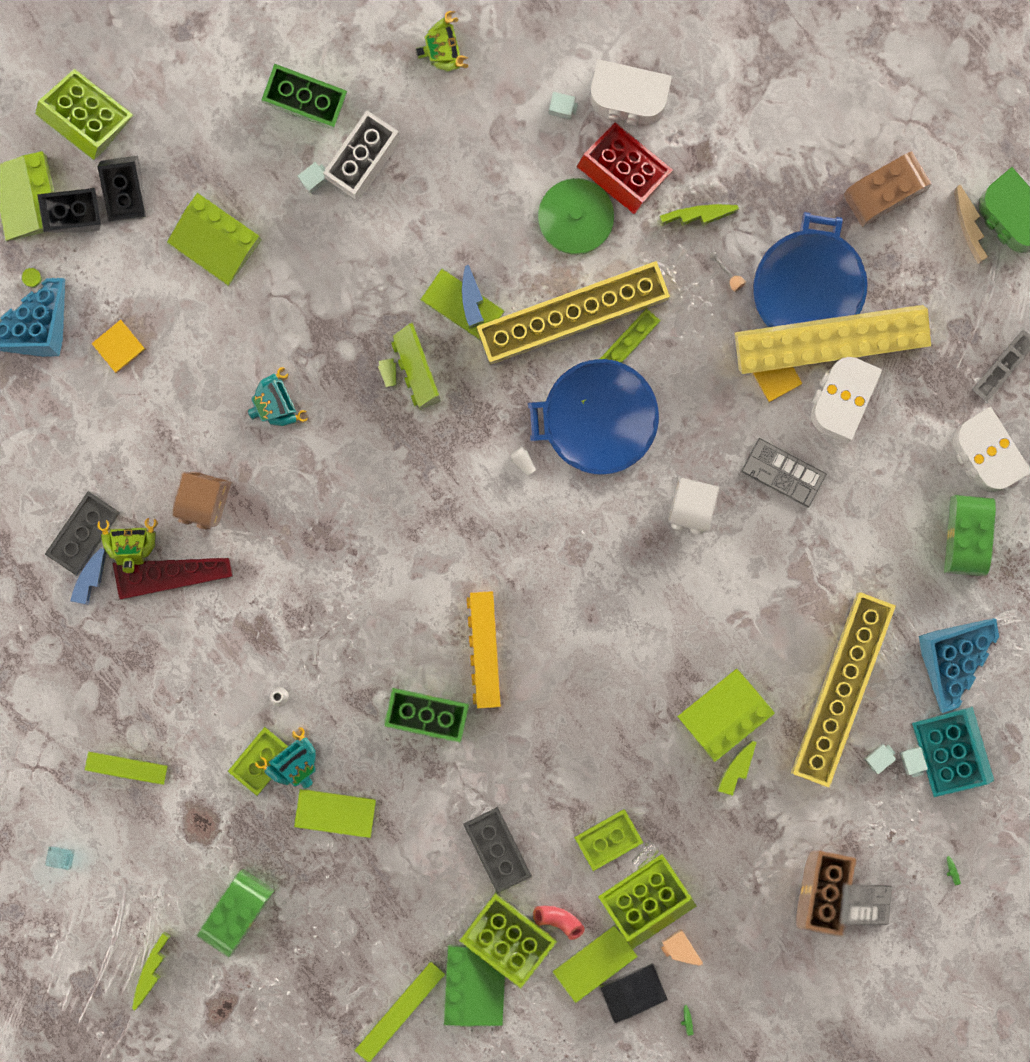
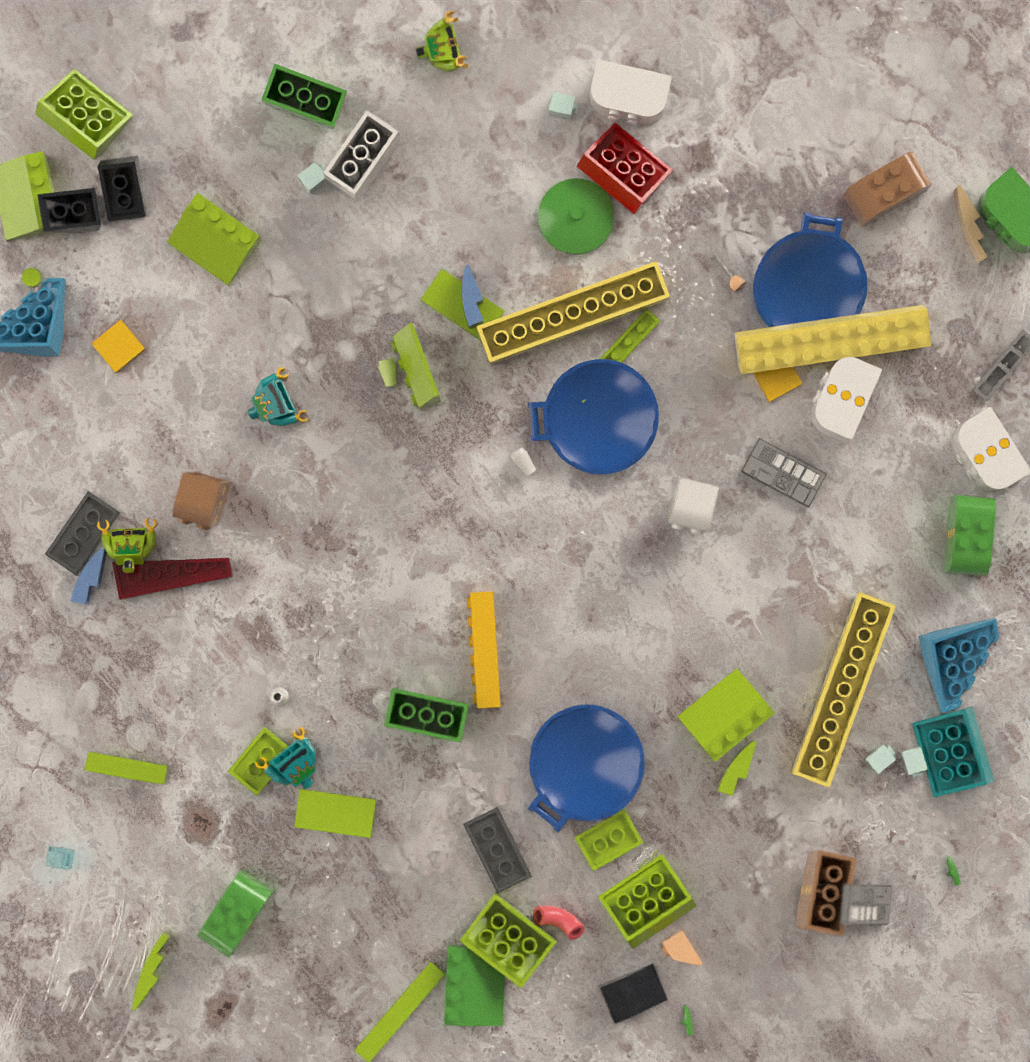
lime tile [552,925,638,1003] -> none
lime slope [659,204,739,226] -> none
none -> blue dish [528,704,645,833]

